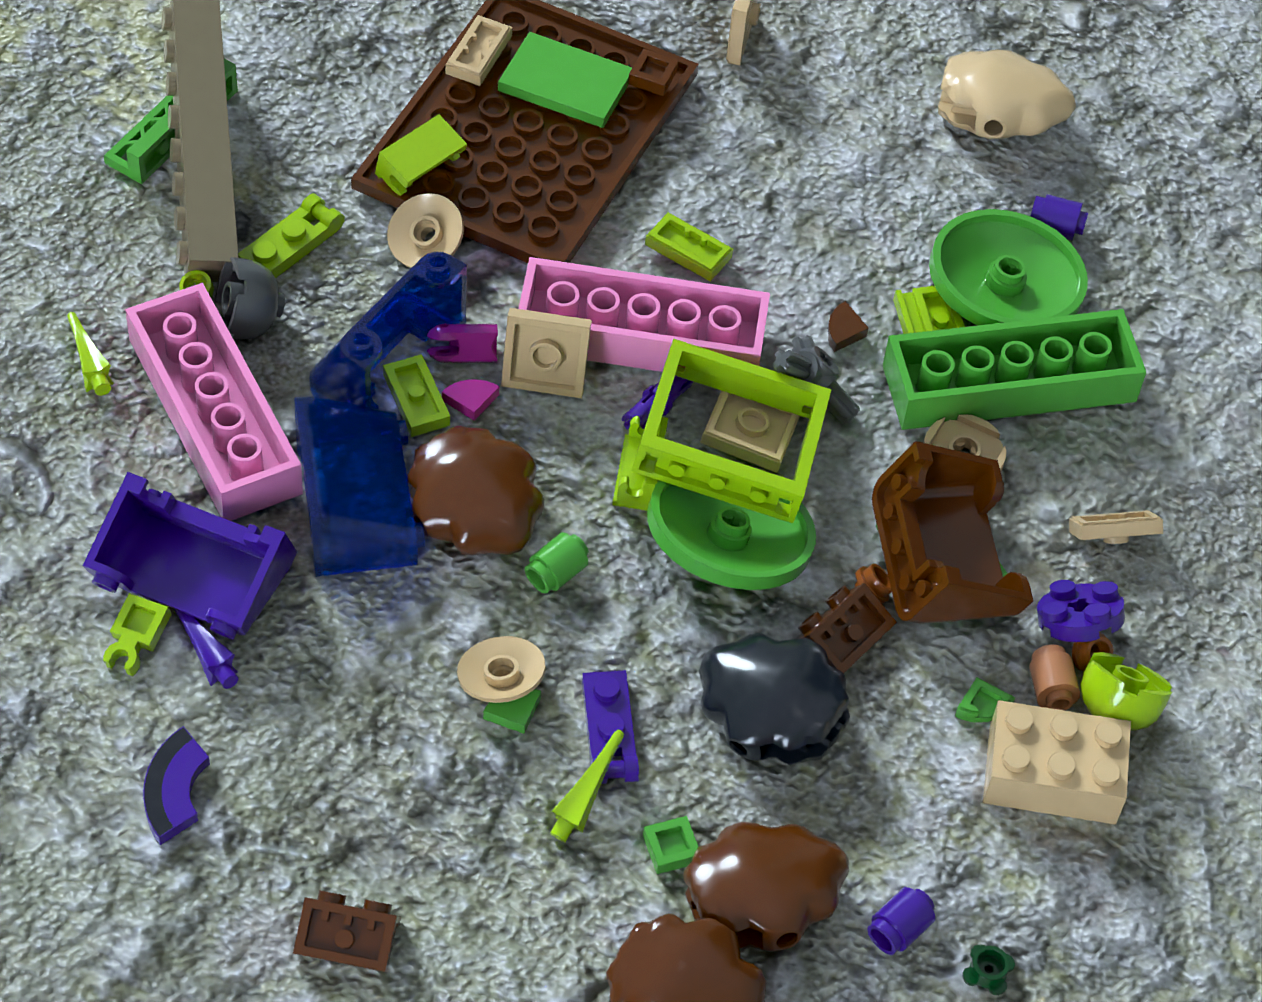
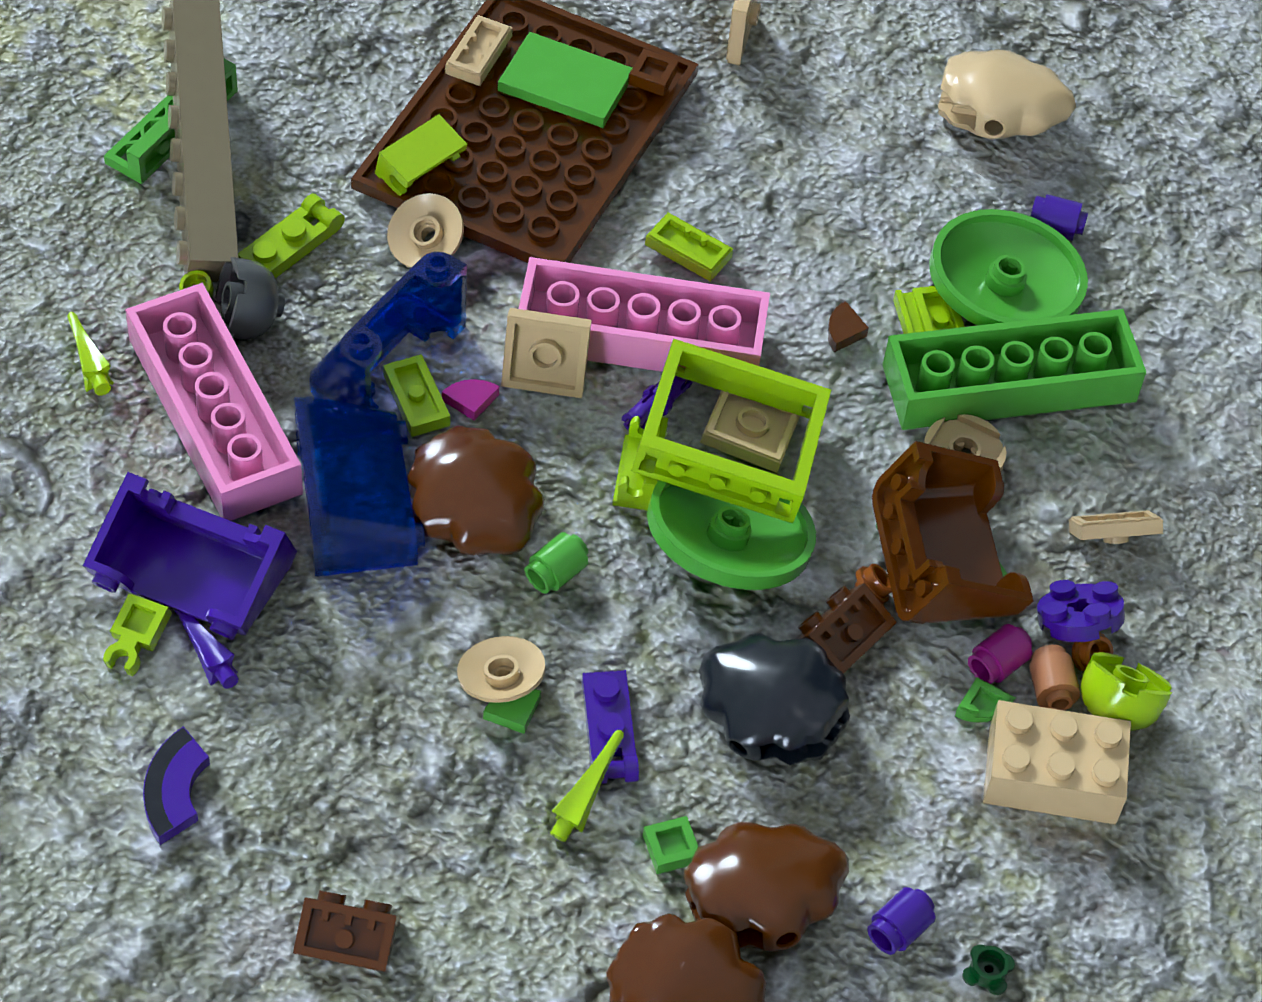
magenta piece [427,324,498,363] -> none
dark grey bush [773,335,860,424] -> none
none -> magenta brick [968,624,1033,684]

